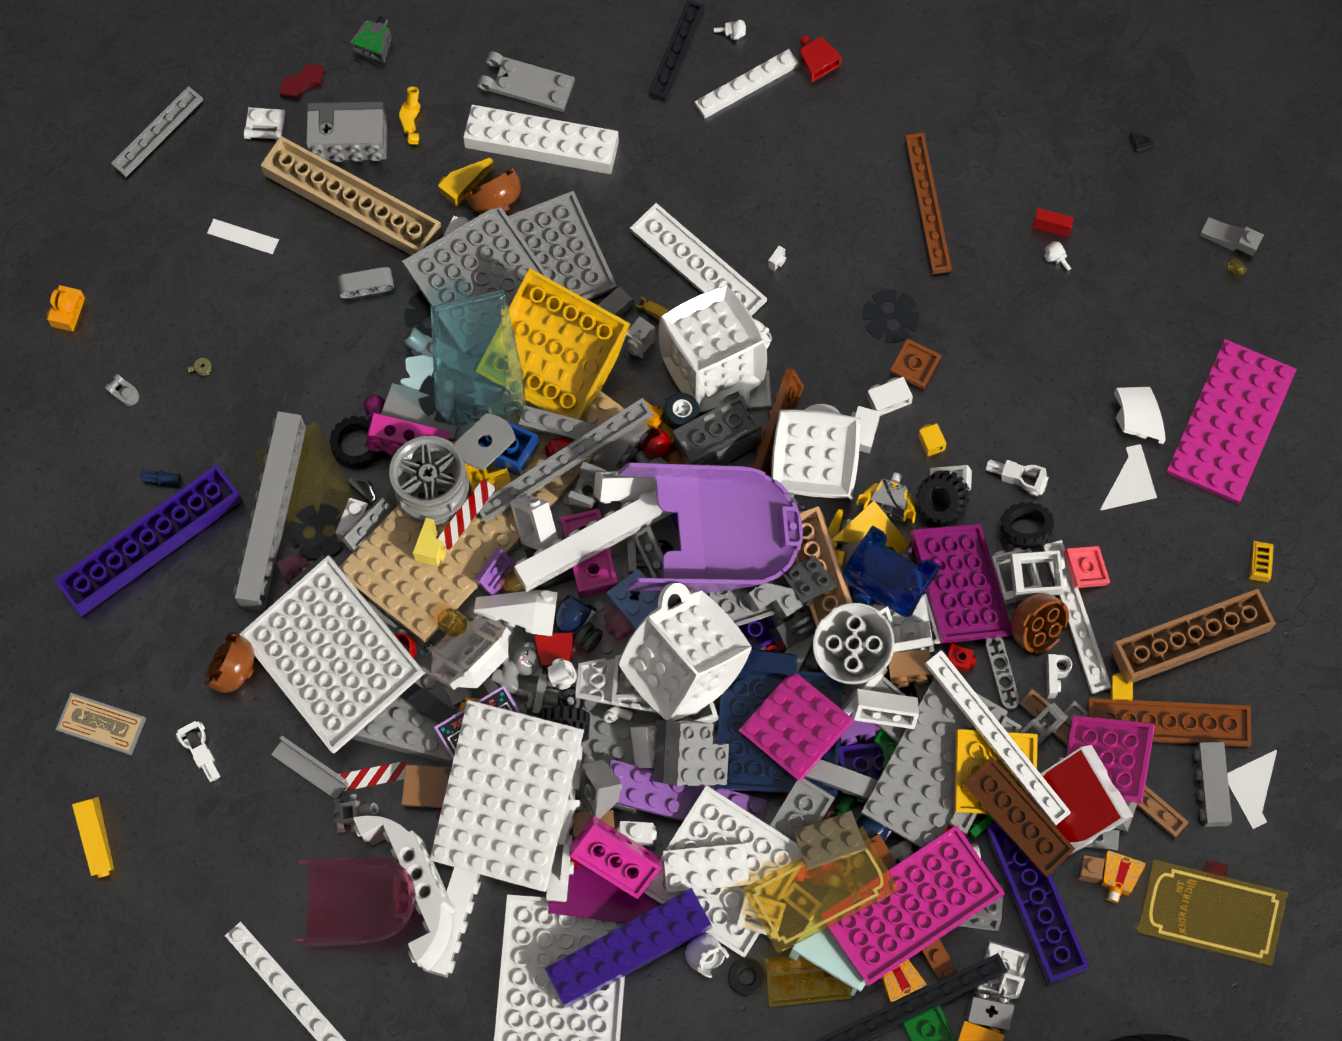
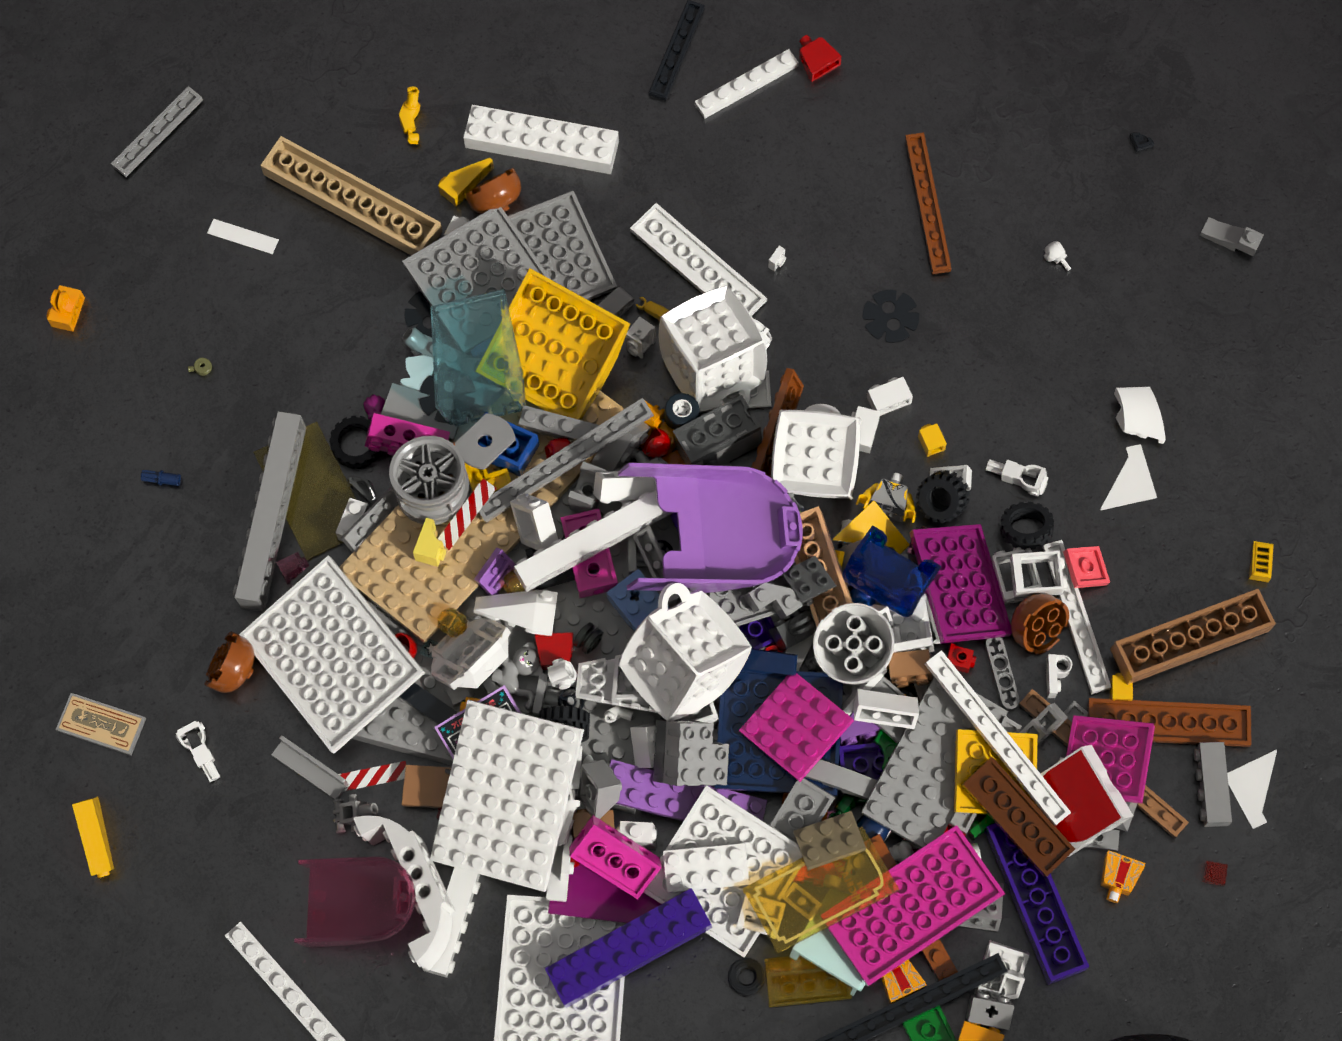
dark purple brick [54,464,243,617] -> none
light grey plate [103,373,139,406] -> none
white plate [244,107,286,141] -> none
dark red tile [279,64,325,99] -> none
black piece [290,504,342,559] -> none
light grey piece [307,102,387,162] -> none
light grey beam [337,267,394,298] -> none
dark grey torso [350,16,392,63] -> none
light grey hinge [477,51,575,112] -> none
dark blue piece [555,595,597,634] -> none
clear pink brick [603,608,633,644] -> none
white hair [685,934,729,978] -> none
white piece [714,20,746,40] -> none
yellow slope [828,509,843,550] -> none
dark orange plate [890,338,942,390] -> none
red panel [1032,208,1074,237] -> none
medium nougat brick [1078,855,1105,884] -> none
clear yellow piece [1138,859,1288,966] -> none
dark pink plate [1166,339,1297,504] -> none
clear yellow tile [1228,258,1247,276] -> none

